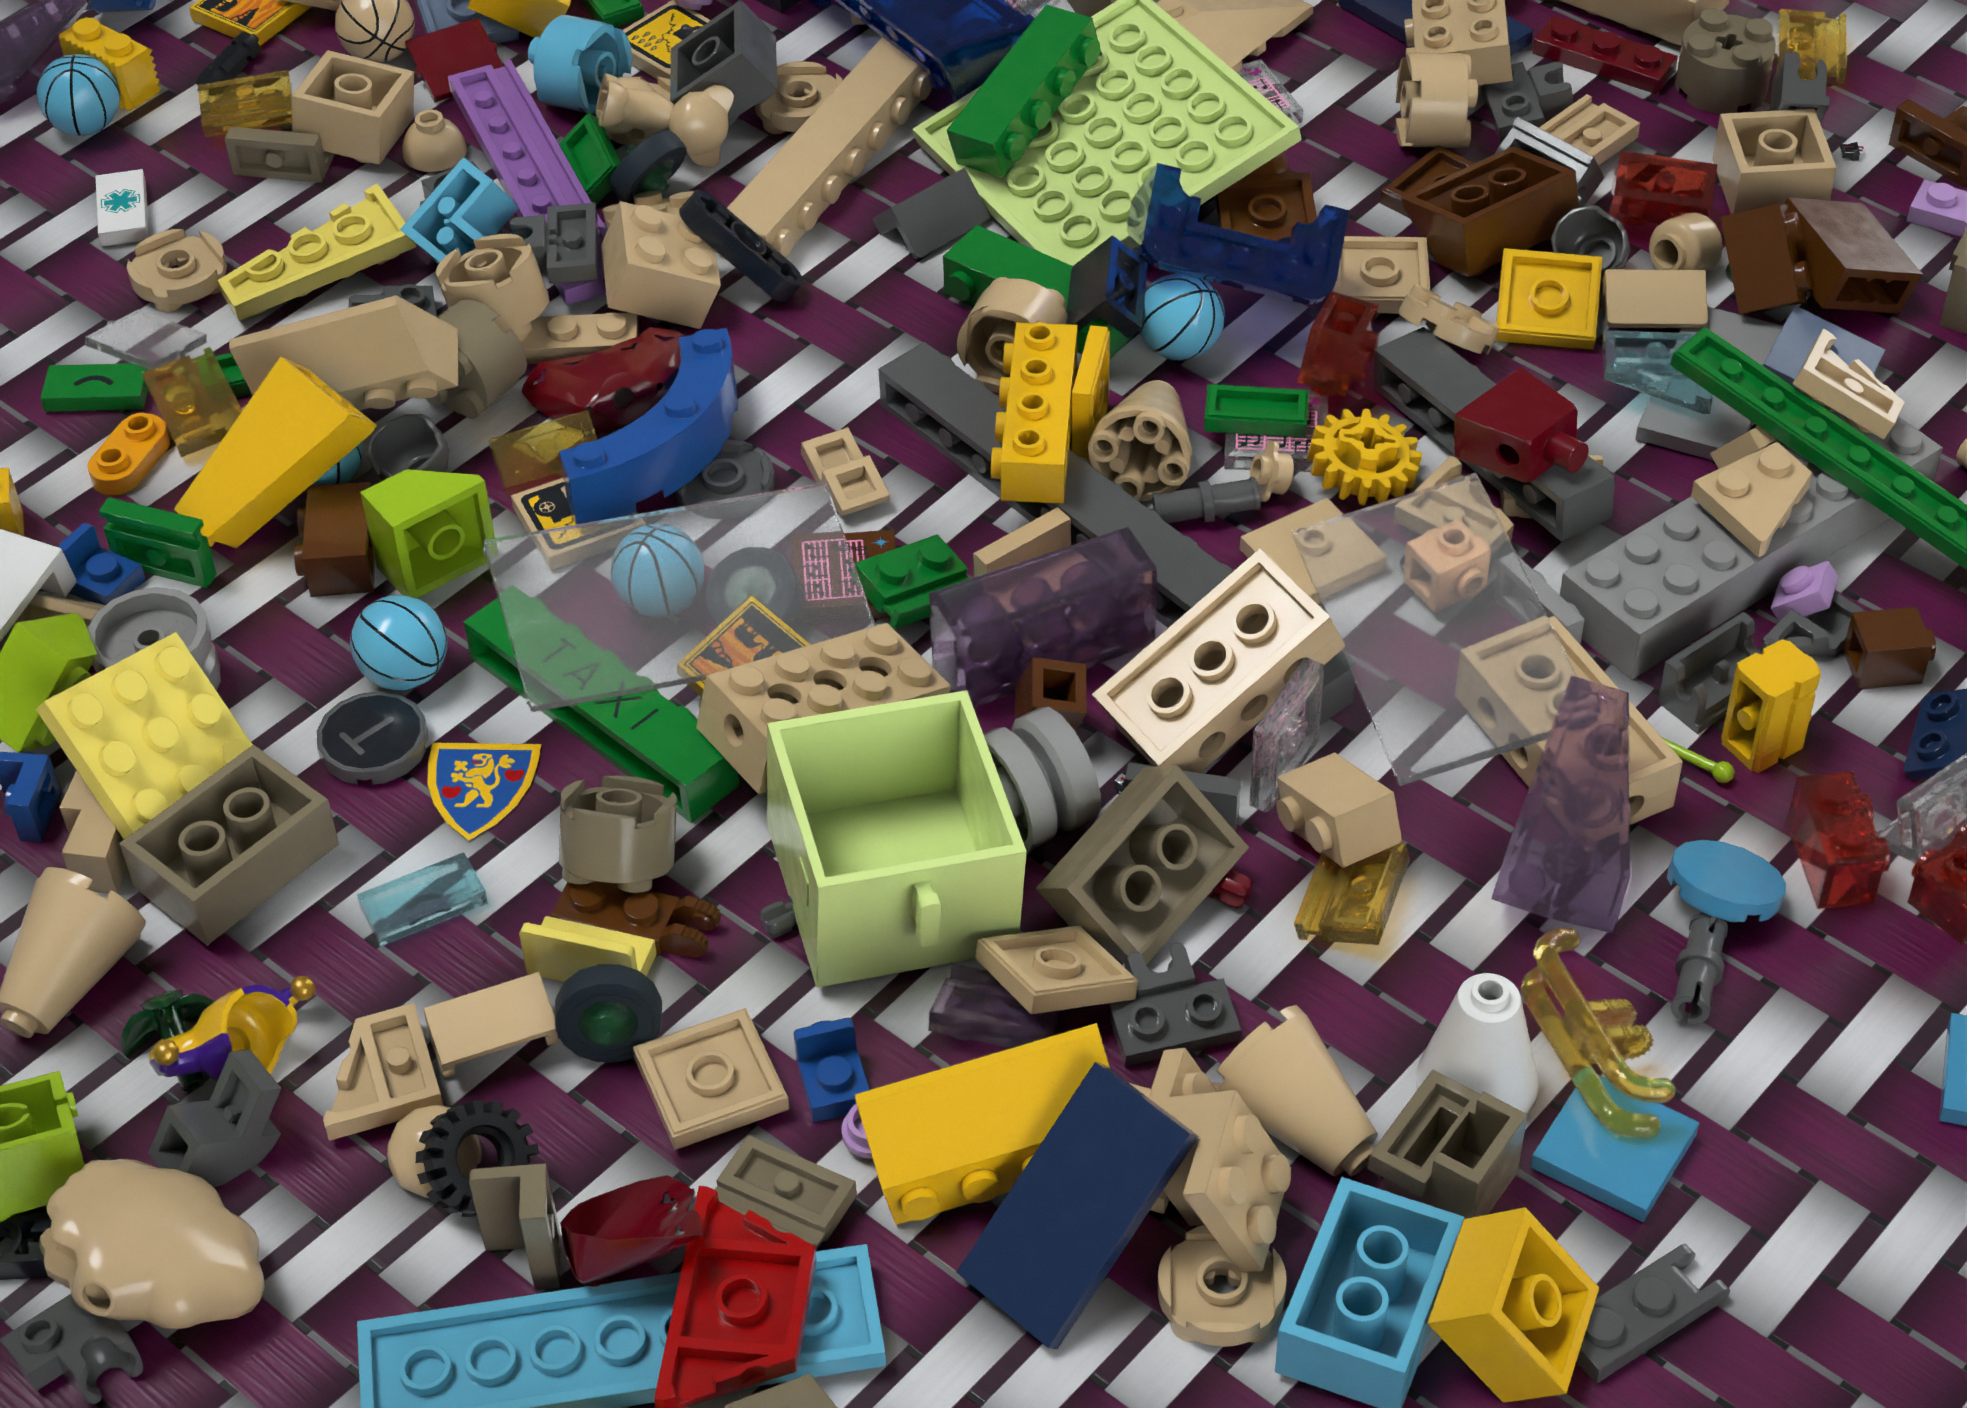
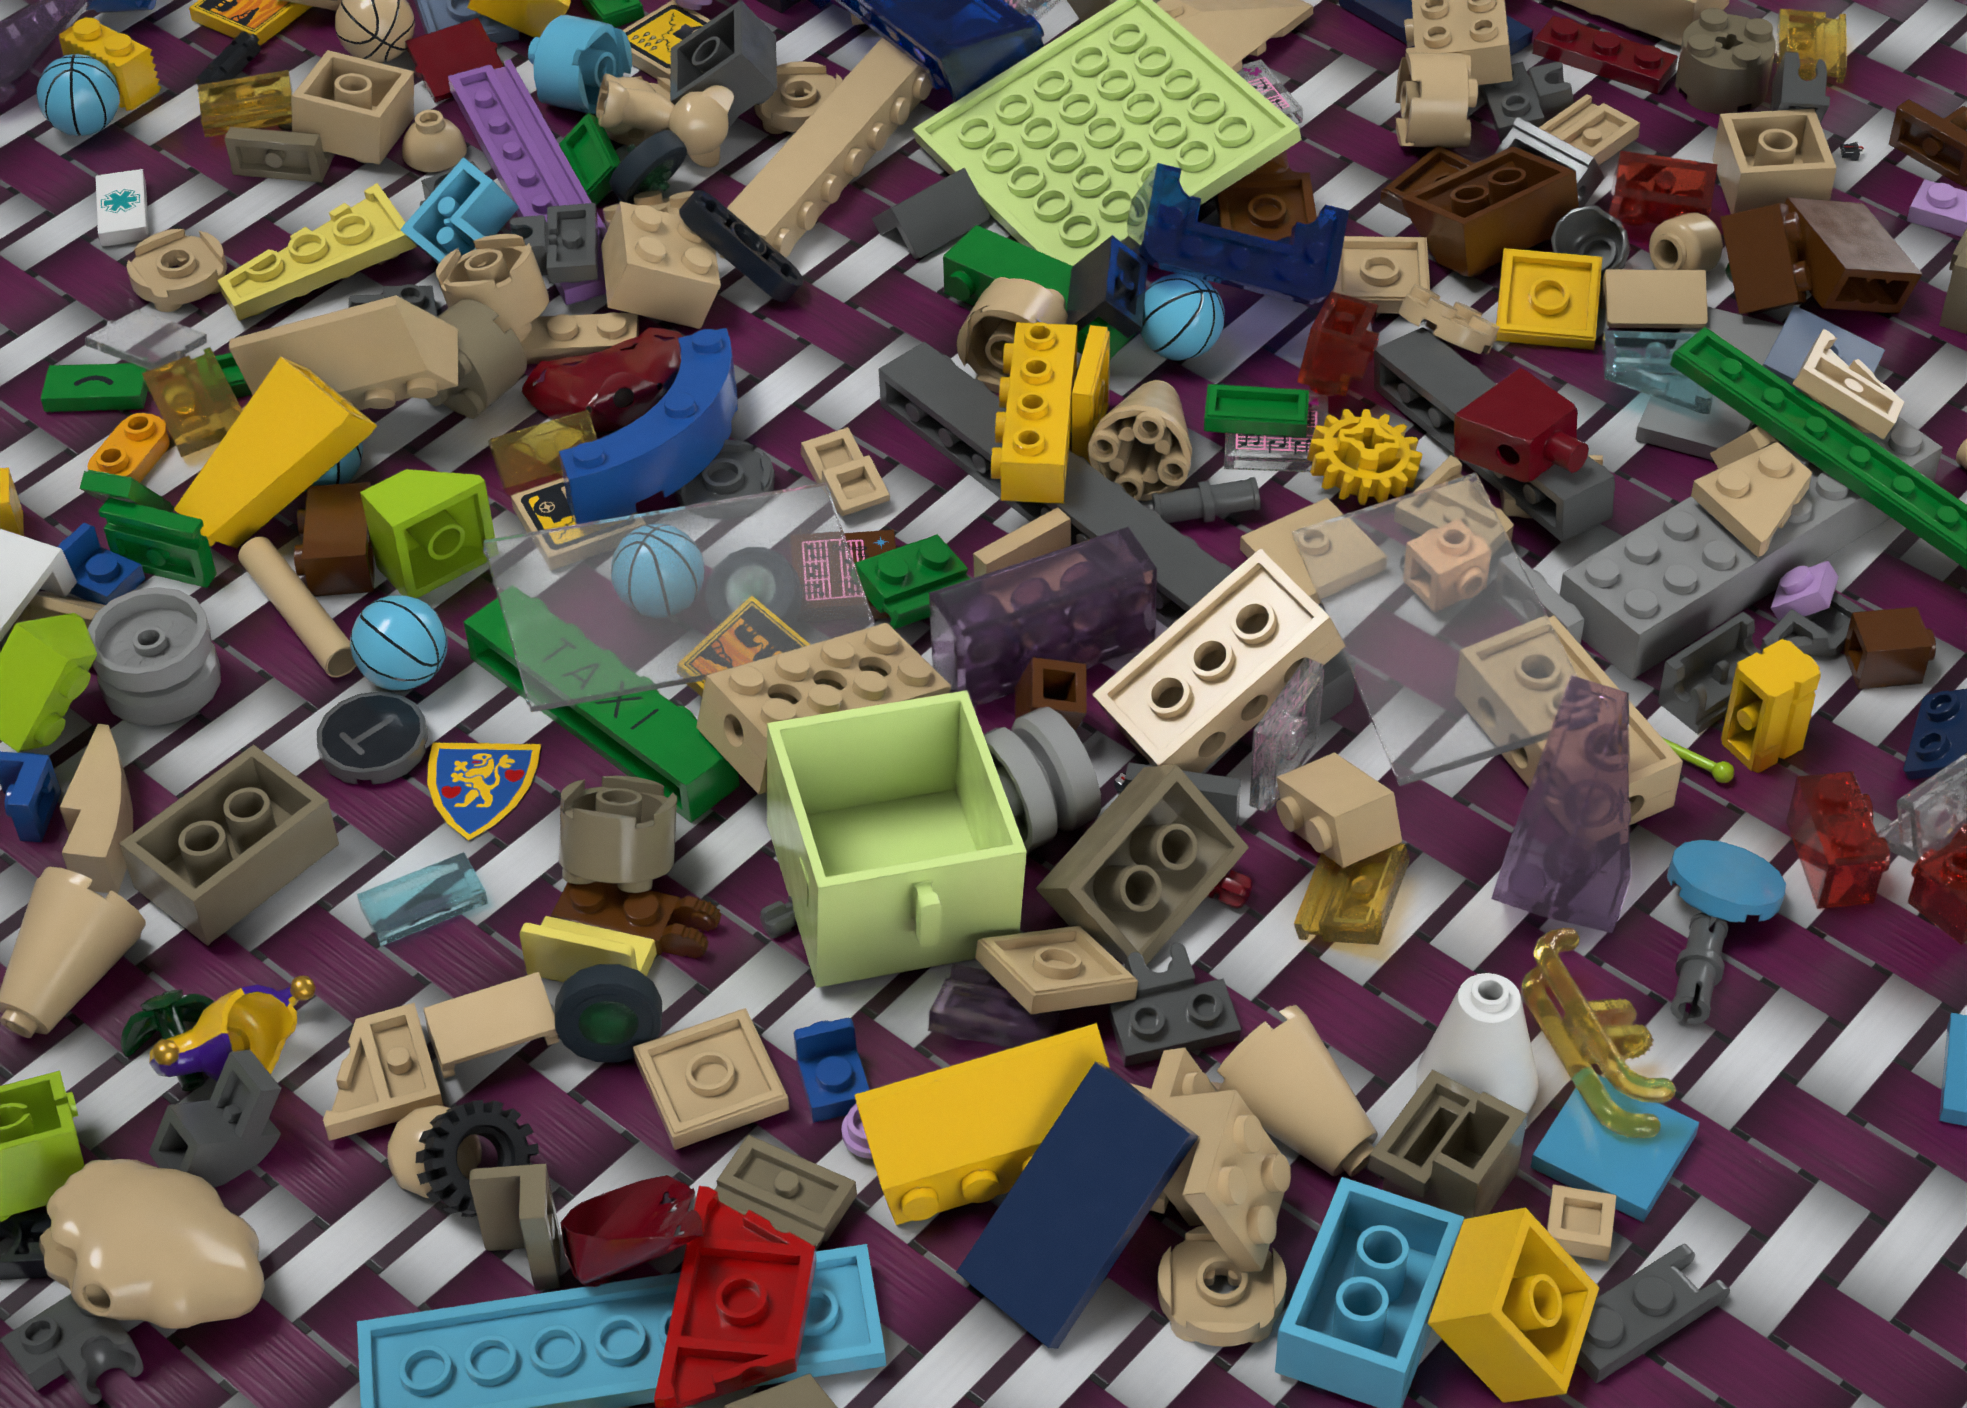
light yellow plate [36,632,253,839] -> none
dark grey hair [366,414,450,481] -> none
green brick [946,5,1101,178] -> none
tan plate [1250,440,1294,502] -> none
none -> green tile [79,470,174,512]
none -> tan piece [238,537,357,678]
none -> tan plate [1547,1185,1616,1261]

